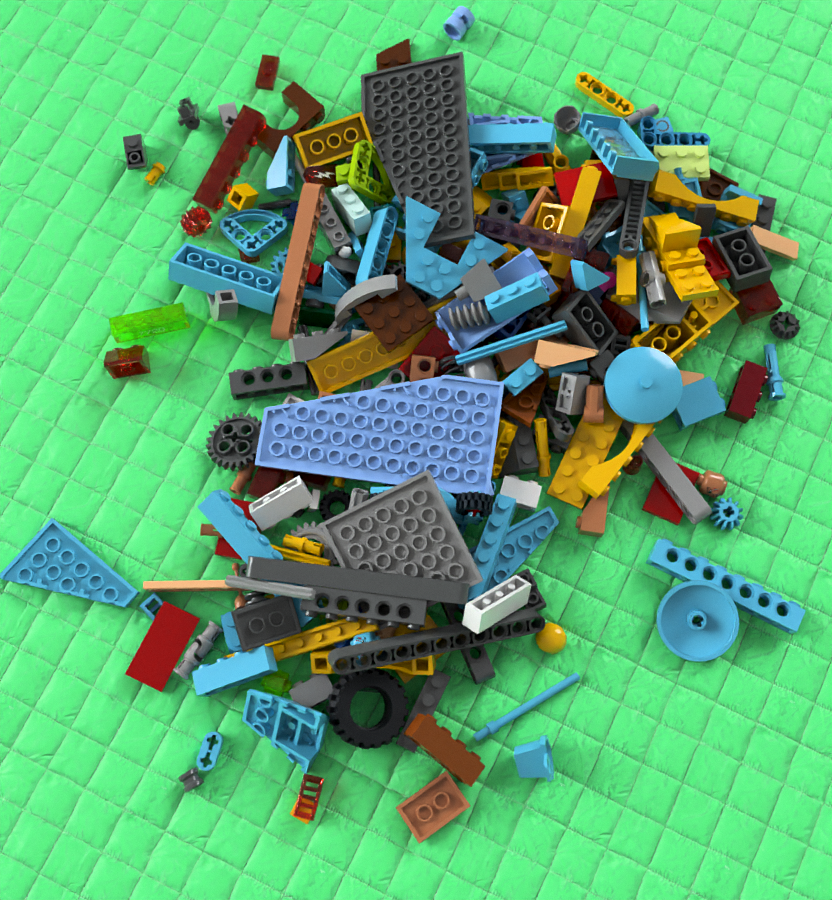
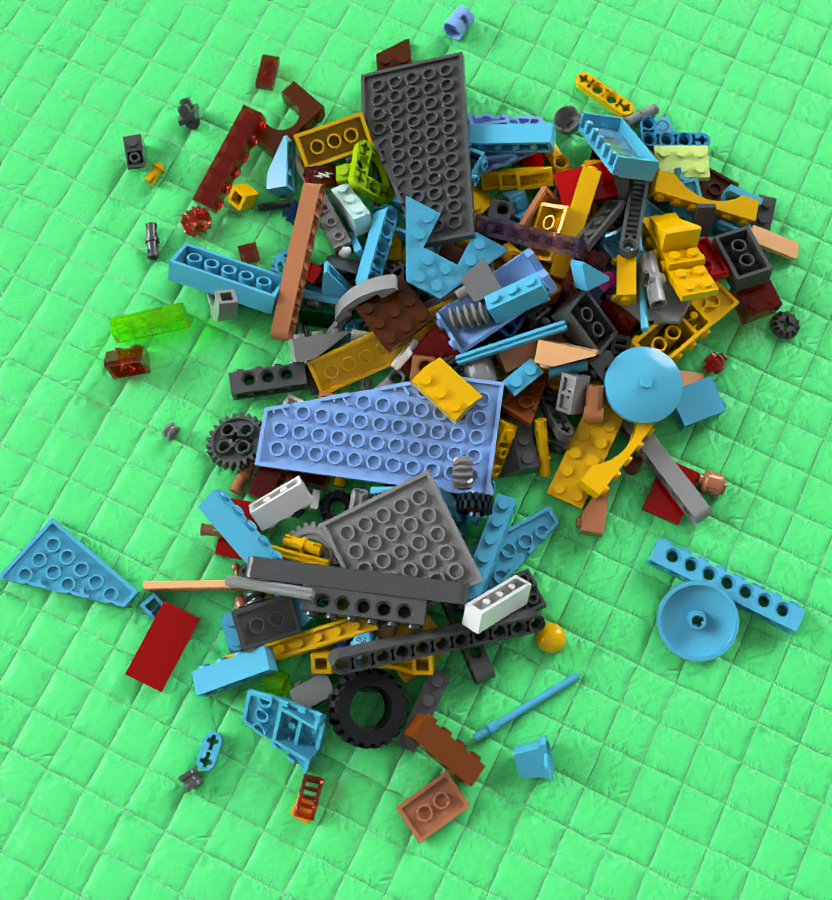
light grey piece [173,620,223,680] -> none
light grey piece [217,102,241,138] -> none
medium azure beam [219,209,288,257] -> none
white brick [499,475,542,512] -> none
medium azure gear [710,497,744,530] -> none
dark red brick [724,360,768,424] -> none
medium azure pin [763,344,786,401] -> none
none -> dark grey pin [145,222,160,260]
none -> light grey bush [162,422,181,441]
none -> white tile [390,338,418,371]
none -> yellow slope [412,357,483,425]
none -> light grey gear [452,456,473,490]
none -> clear red gear [703,352,727,375]

